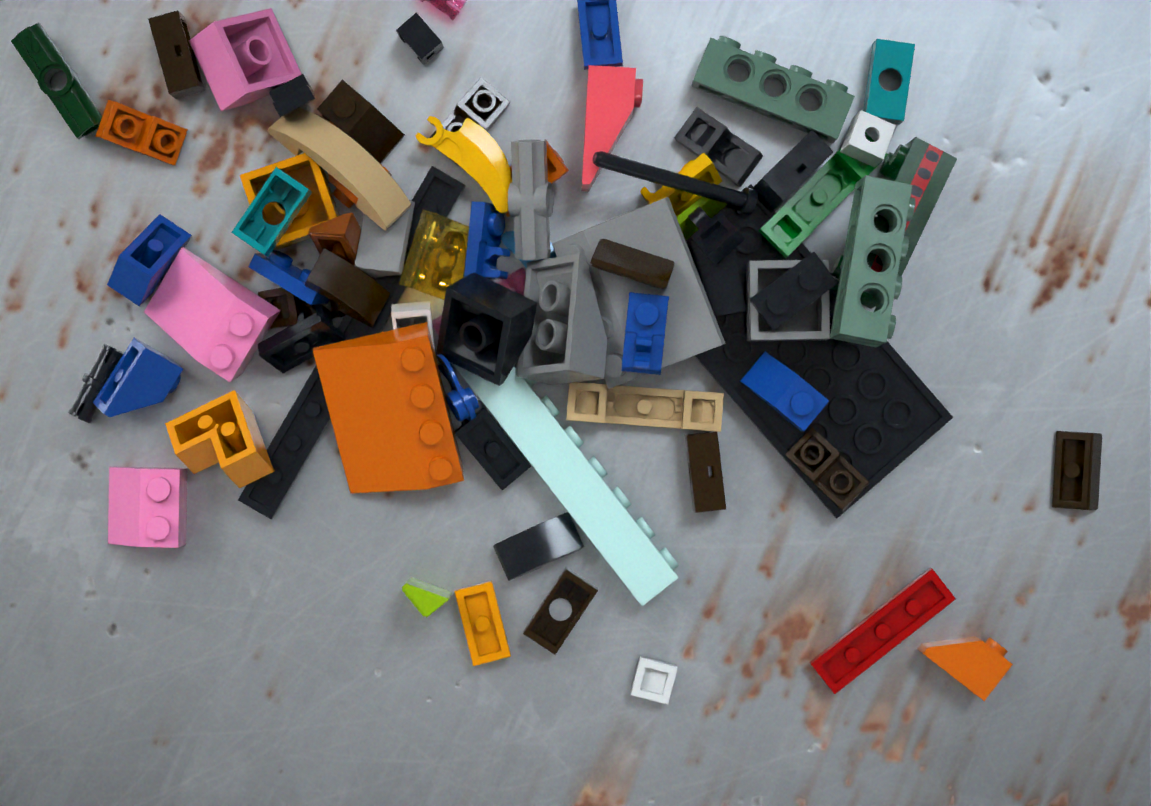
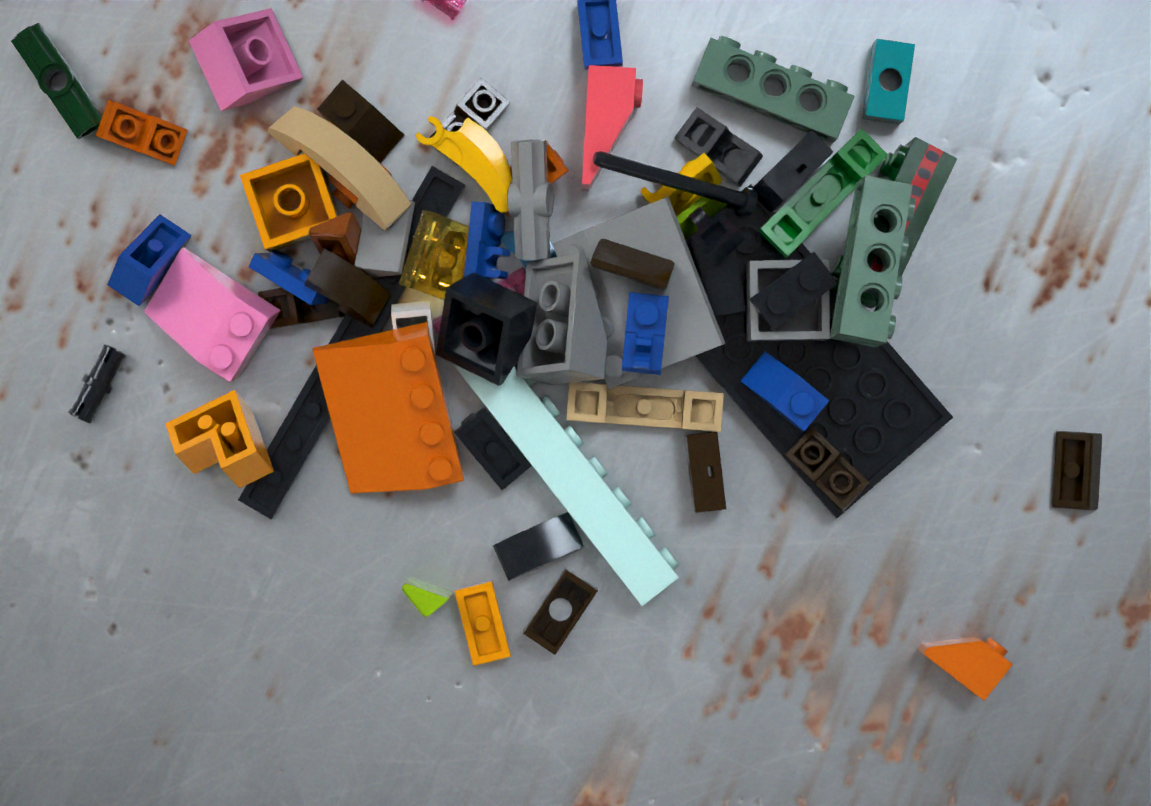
blue slope [93,337,183,417] -> none
bright pink slope [108,467,188,548] -> none
dark brown piece [148,10,205,99] -> none
teal piece [231,167,312,257] -> none
black plate [258,304,344,373] -> none
black slope [269,74,316,117] -> none
black piece [396,12,444,65] -> none
blue plate [437,354,479,422] -> none
white plate [630,656,678,705] -> none
red plate [809,568,956,694] -> none
white piece [840,110,896,167] -> none

